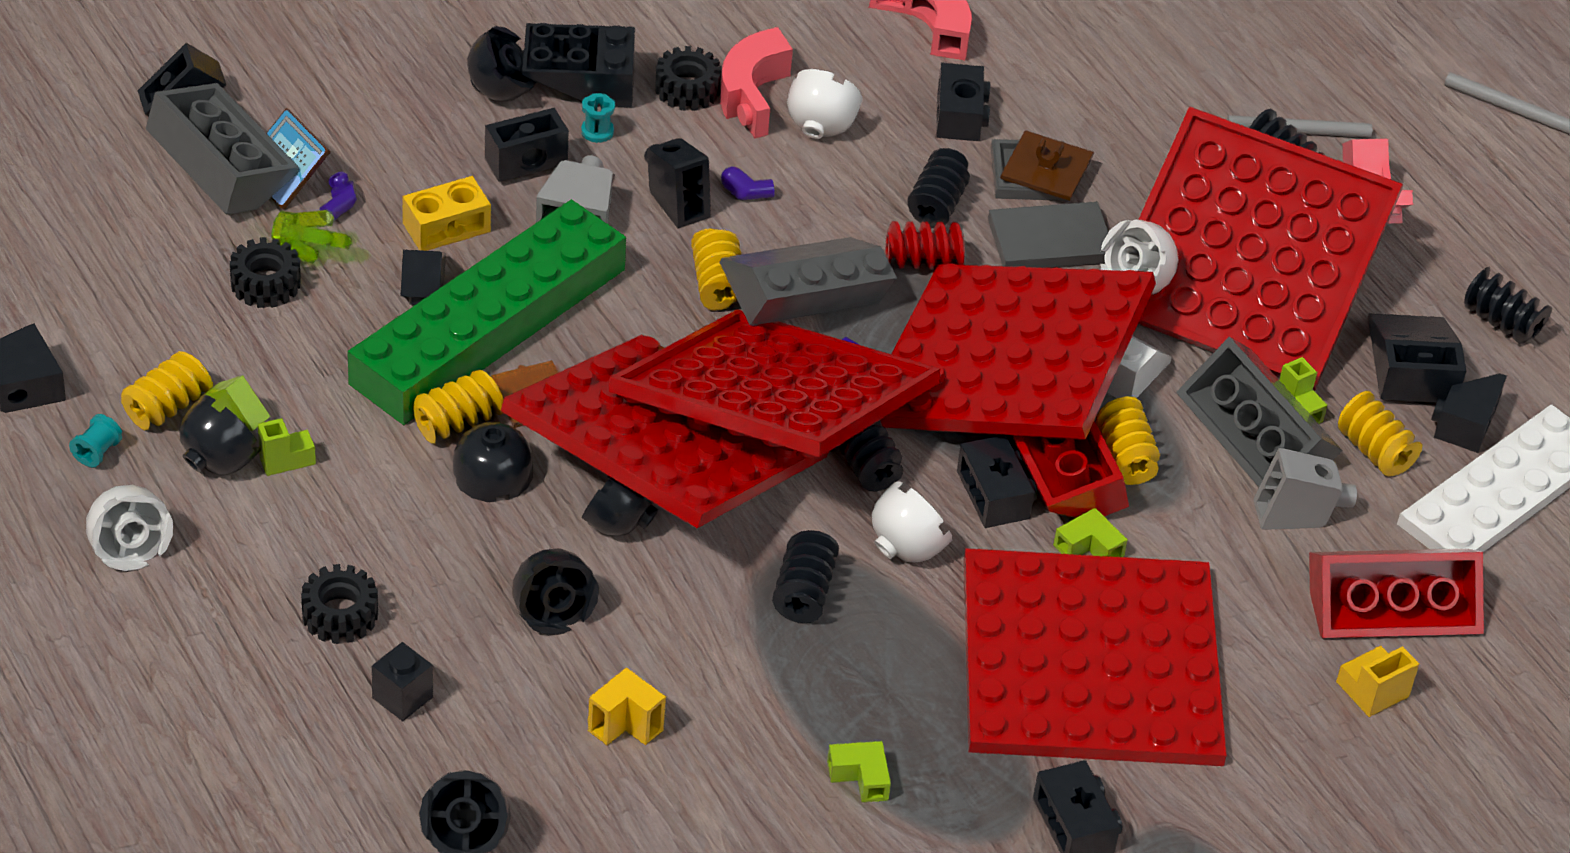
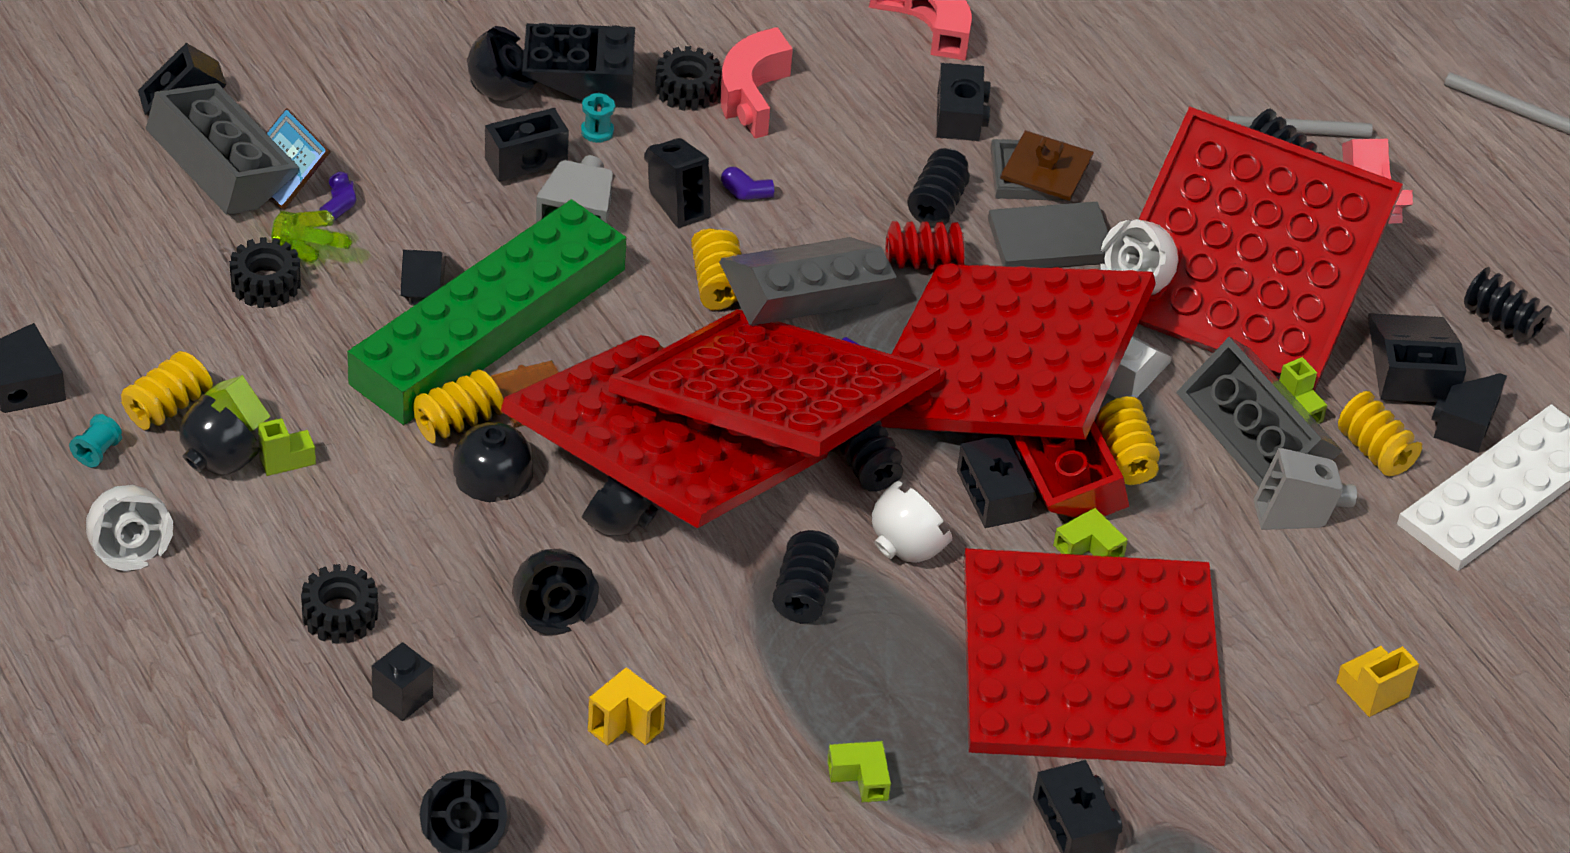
yellow brick [402,176,491,251] -> none
white cylinder [787,69,863,139] -> none
red slope [1309,549,1484,638] -> none

